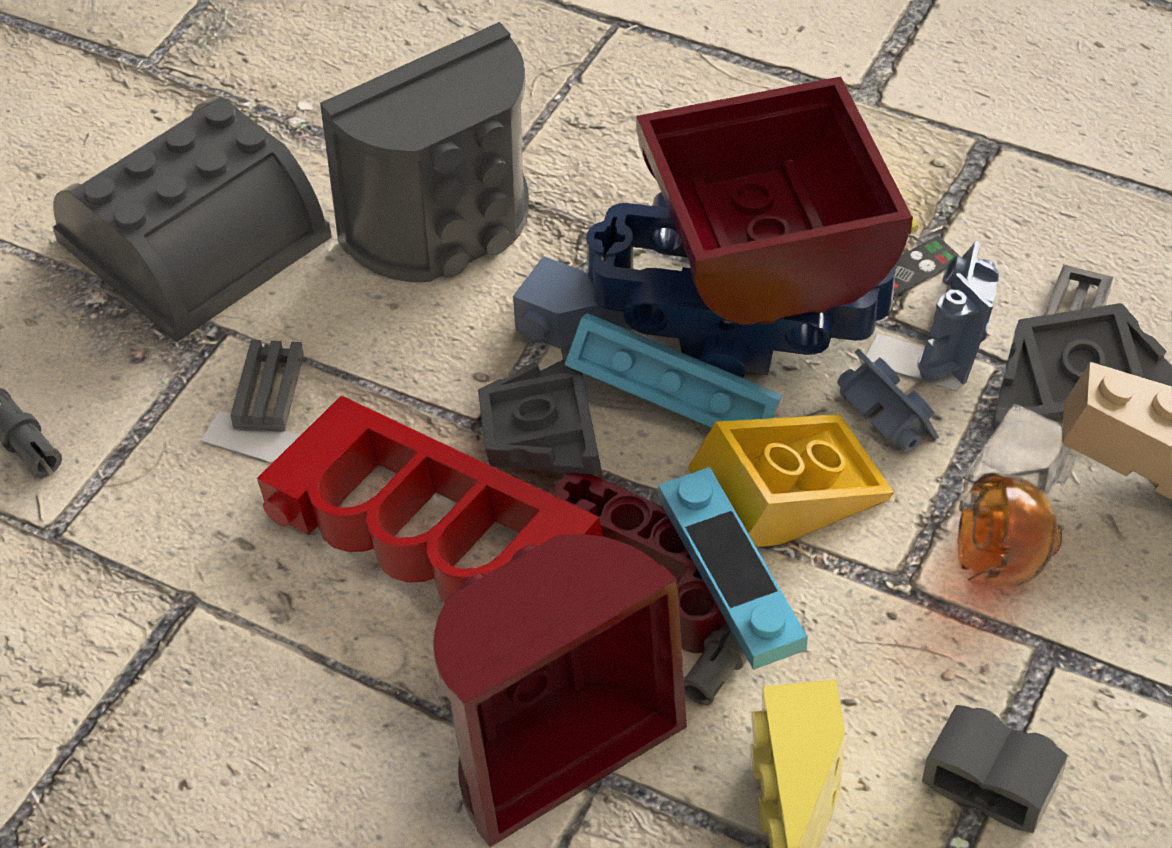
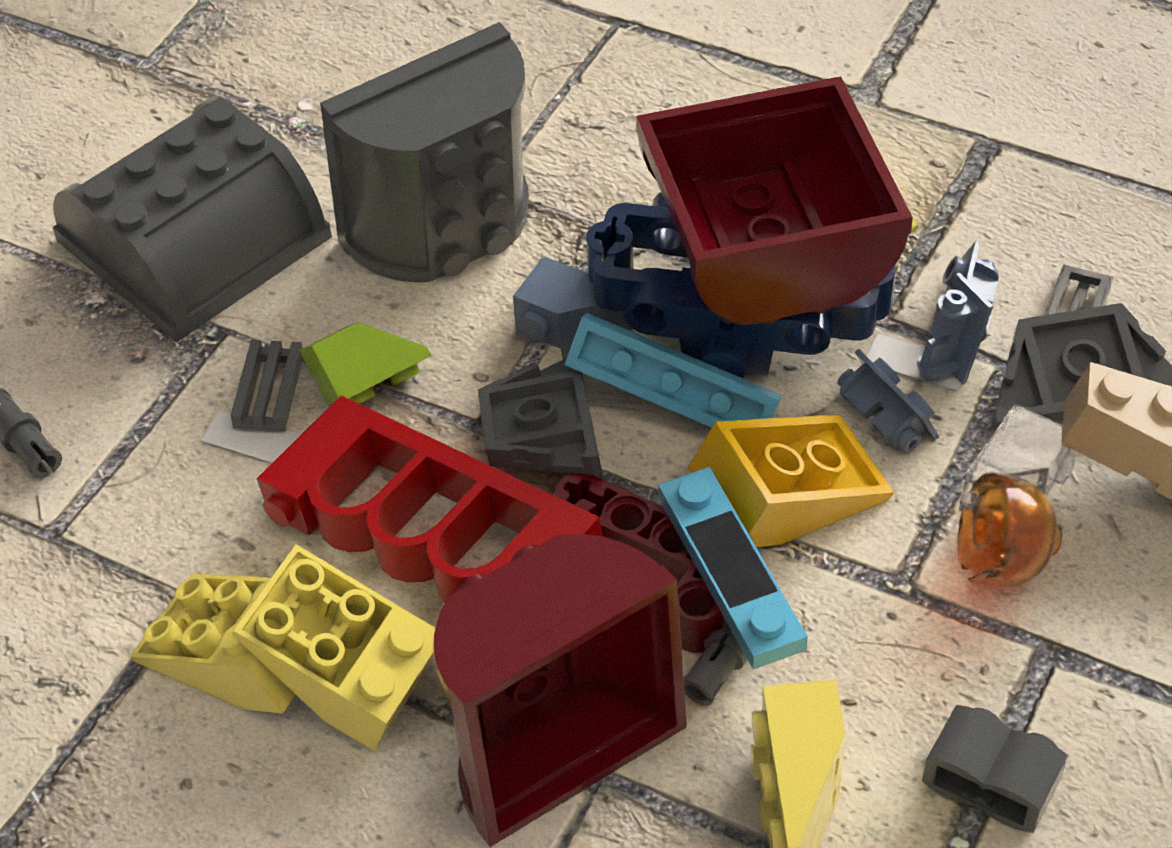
black sticker [893,236,962,297] -> none
none -> light yellow slope [130,573,296,714]
none -> light yellow slope [232,544,435,752]
none -> lime slope [299,322,432,406]

